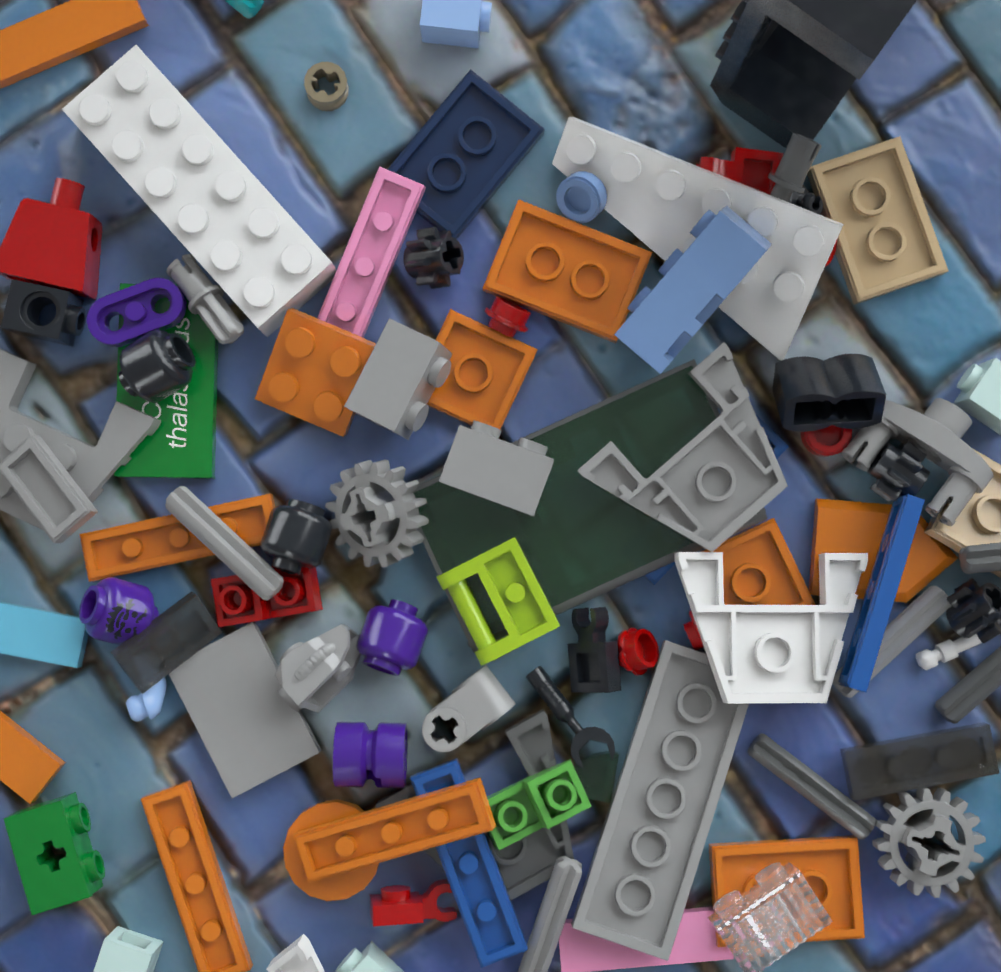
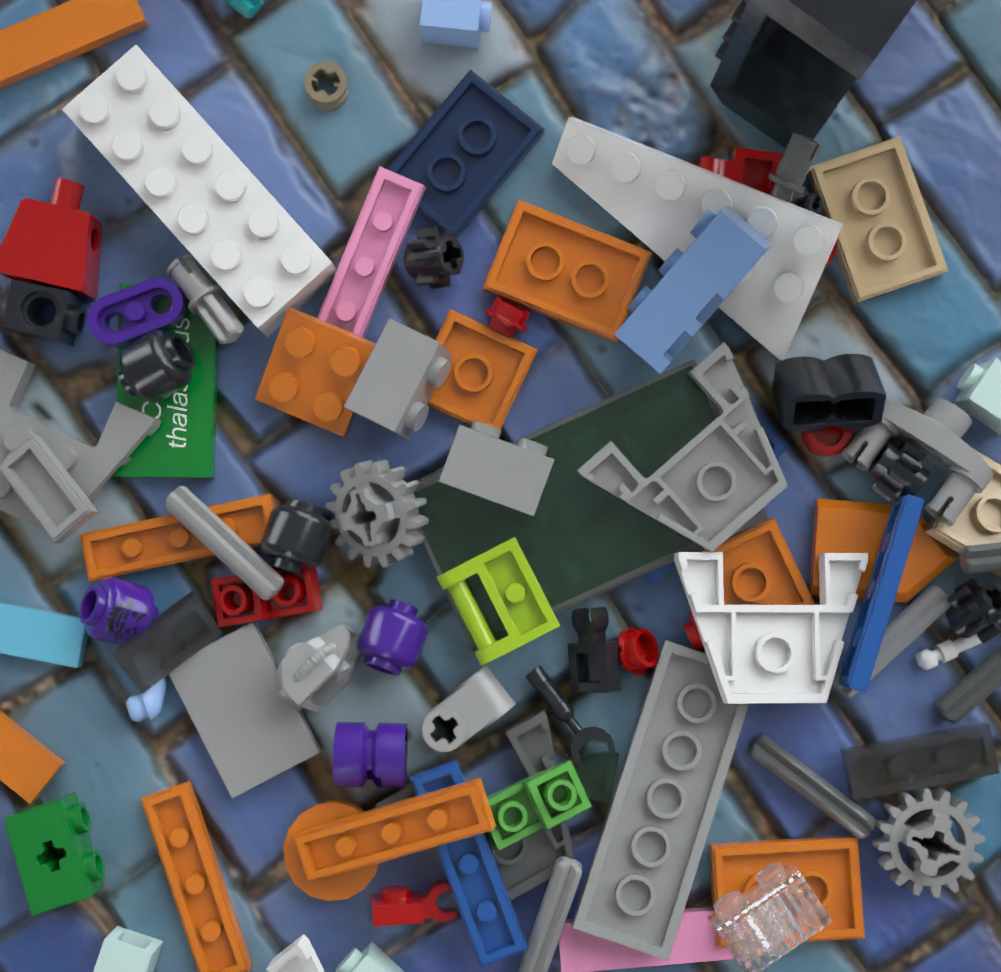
medium blue tile [556,171,607,223] -> none

